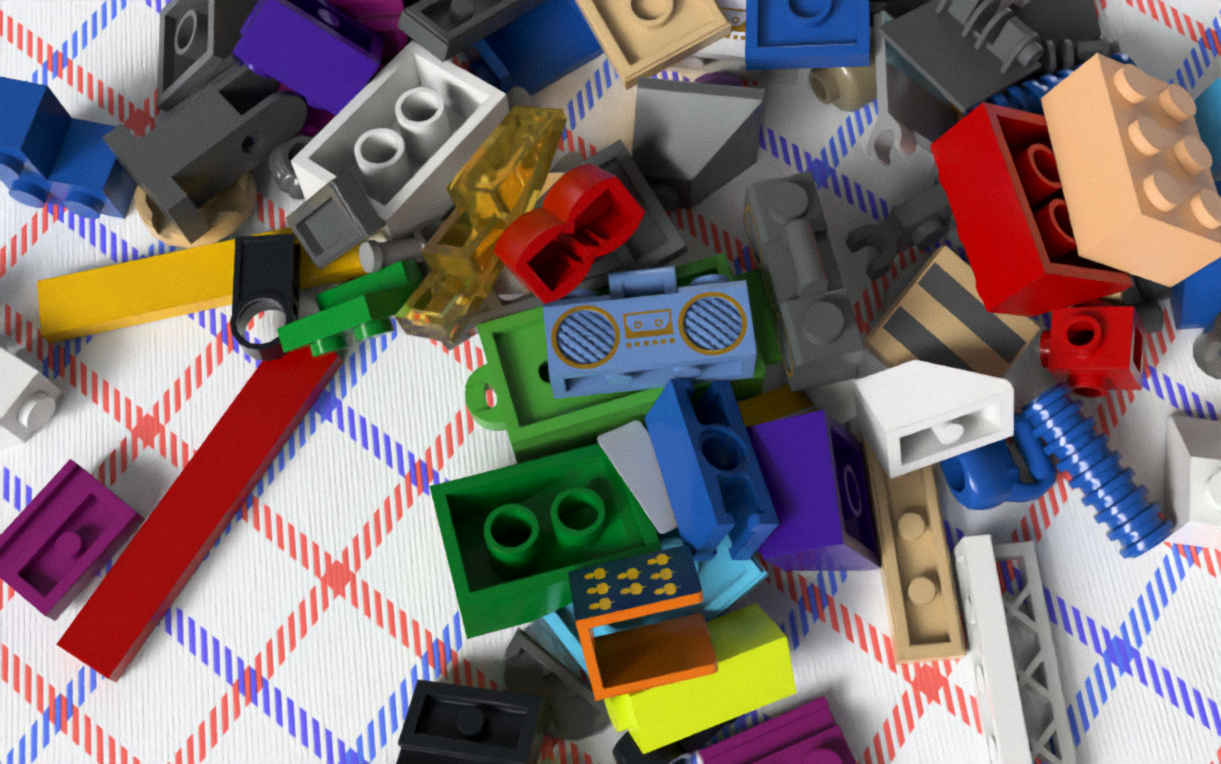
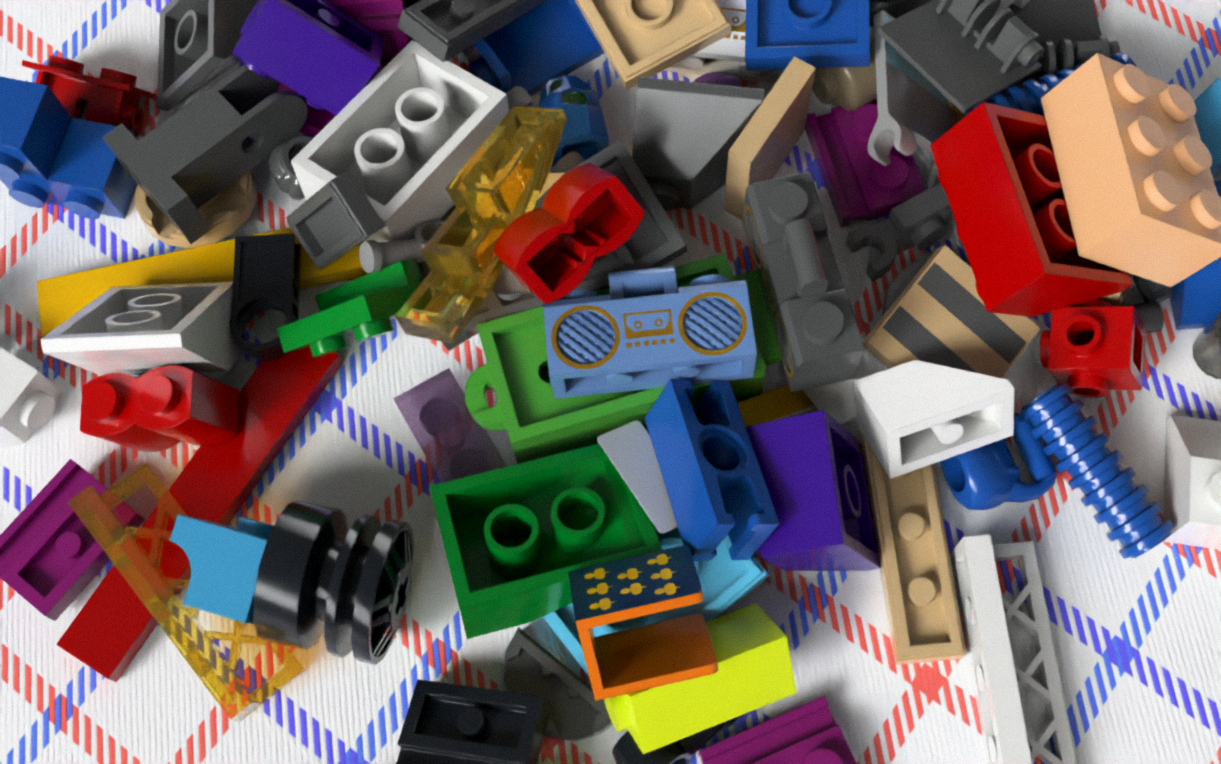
none -> red hinge [21,55,157,130]
none -> white slope [40,281,244,379]
none -> clear yellow fence [67,462,306,722]
none -> red brick [80,365,239,452]
none -> dark azure brick [169,514,274,624]
none -> black wheel [253,500,414,665]
none -> clear purple plate [393,368,507,483]
none -> blue rock [539,75,609,167]
none -> tan tile [723,56,816,221]
none -> magenta plate [805,99,926,228]

